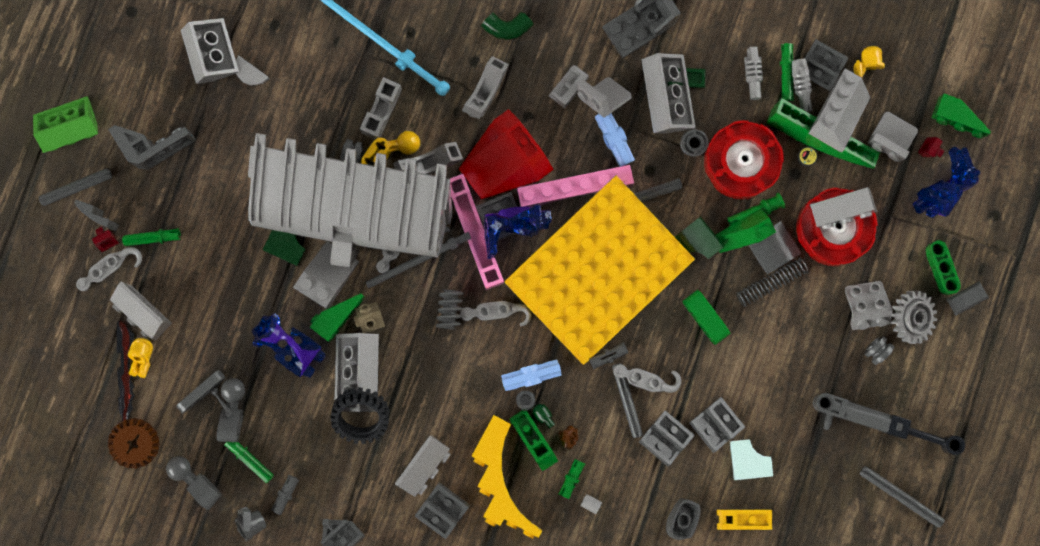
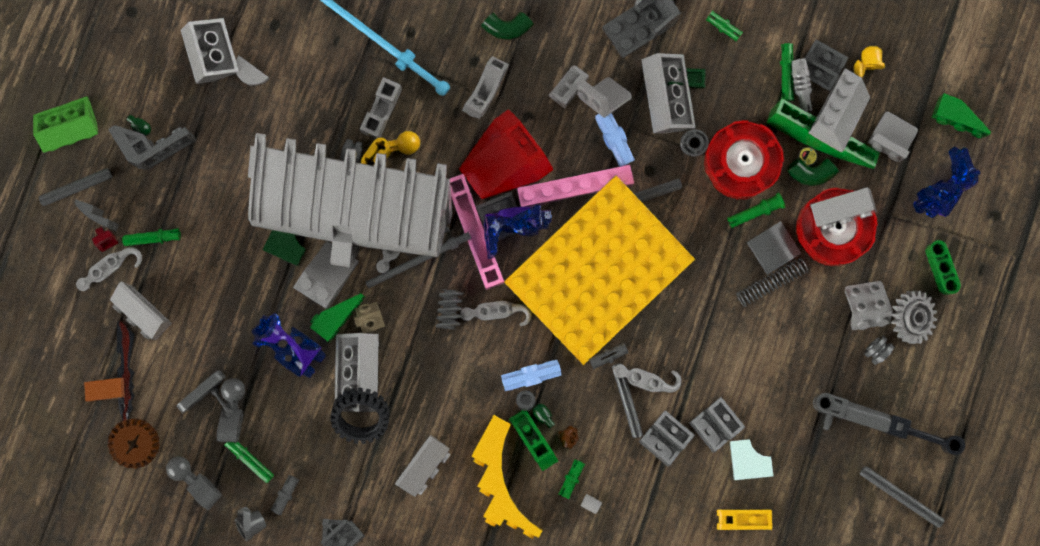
yellow piece [127,338,153,378] -> none
light grey arch [393,142,463,175] -> none
dark grey slope [415,482,470,539] -> none
dark grey piece [666,498,701,540] -> none
dark green tile [675,217,724,259] -> none
green beam [682,289,731,345] -> none
green slope [716,209,776,253] -> none
light grey hinge [744,47,763,100] -> none
dark red tile [918,137,945,158] -> none
dark grey tile [946,281,989,316] -> none
none -> dark orange tile [84,378,125,402]
none -> dark green cylinder [126,115,151,136]
none -> green pin [706,10,743,42]
none -> dark green cylinder [786,158,840,186]

